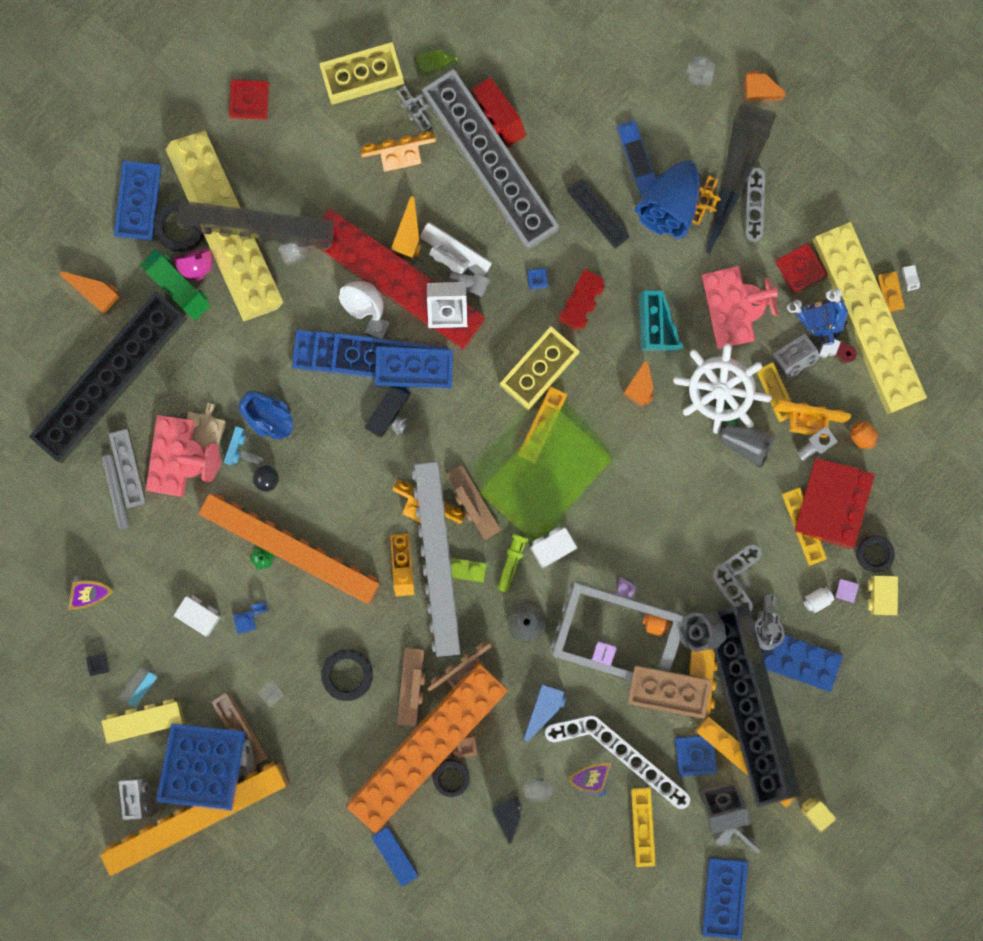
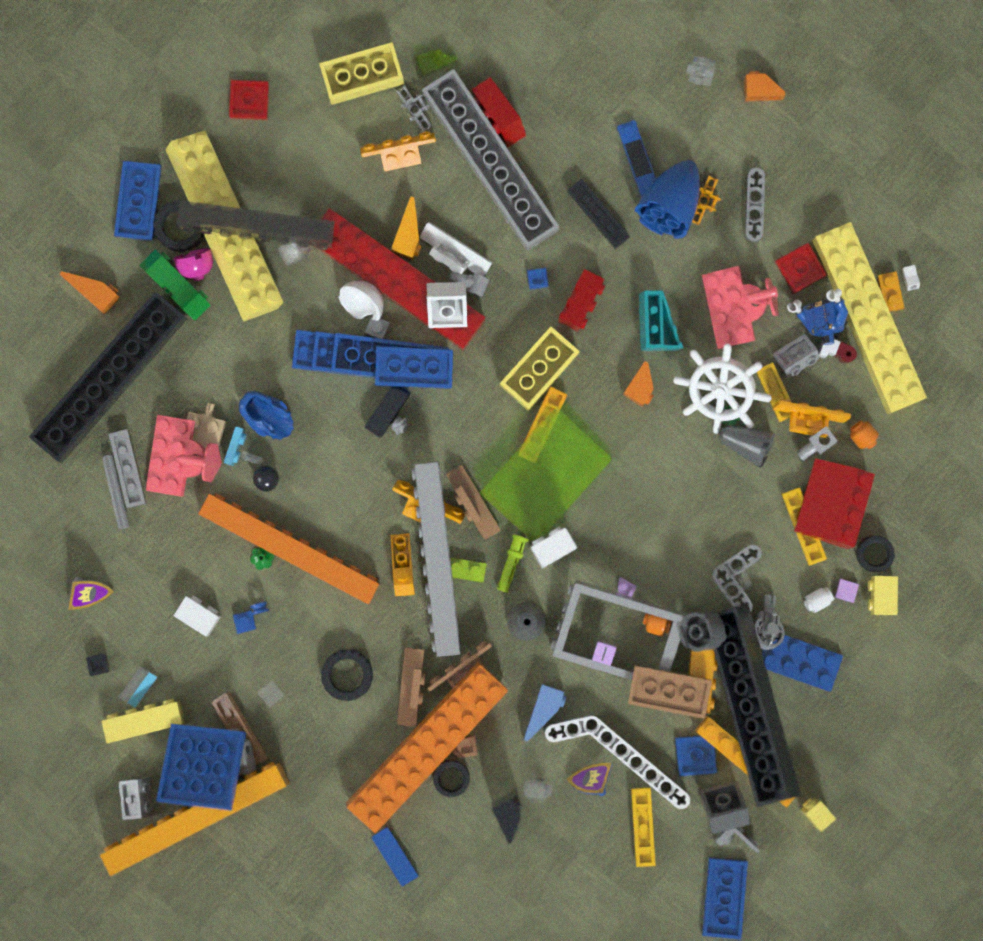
clear smoke plate [706,103,776,255] -> none

